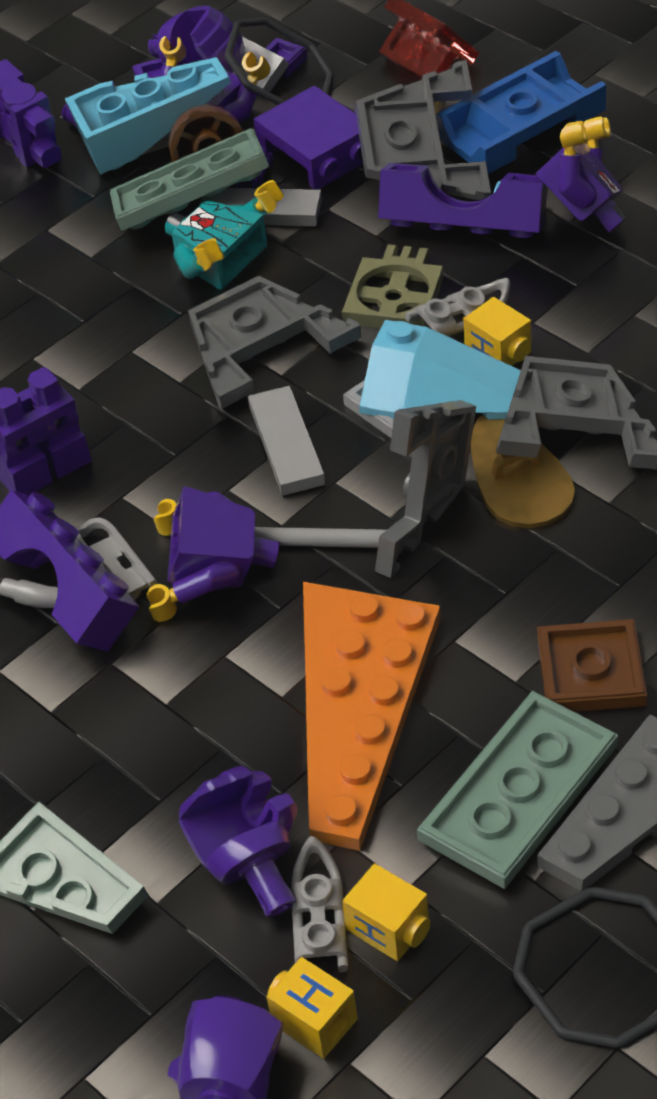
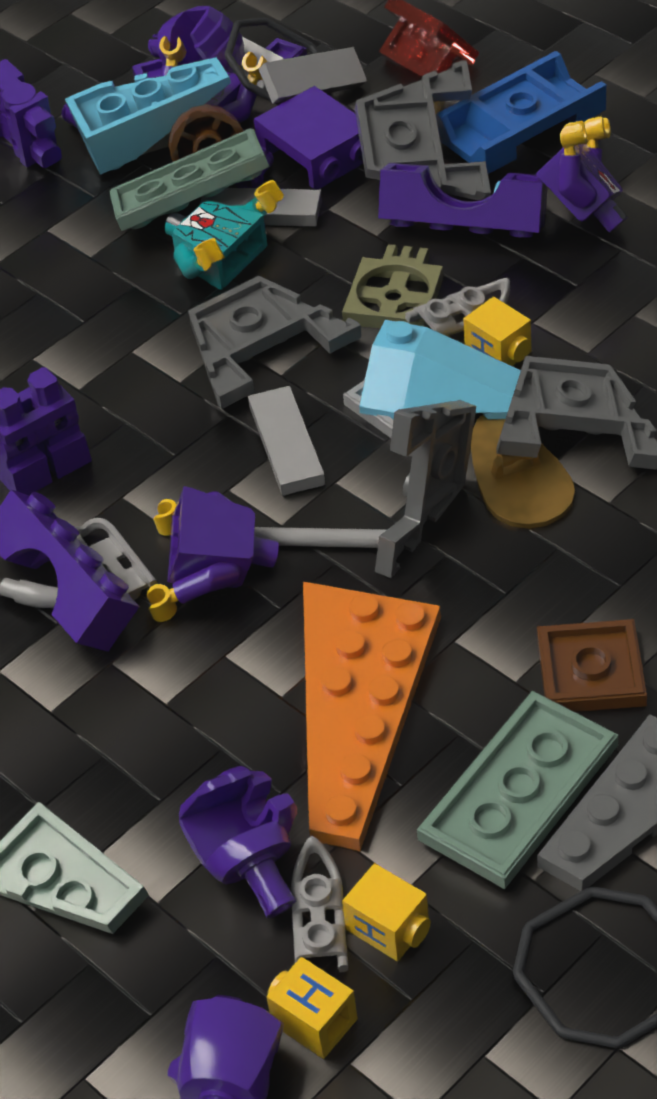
none -> light grey tile [258,47,367,104]

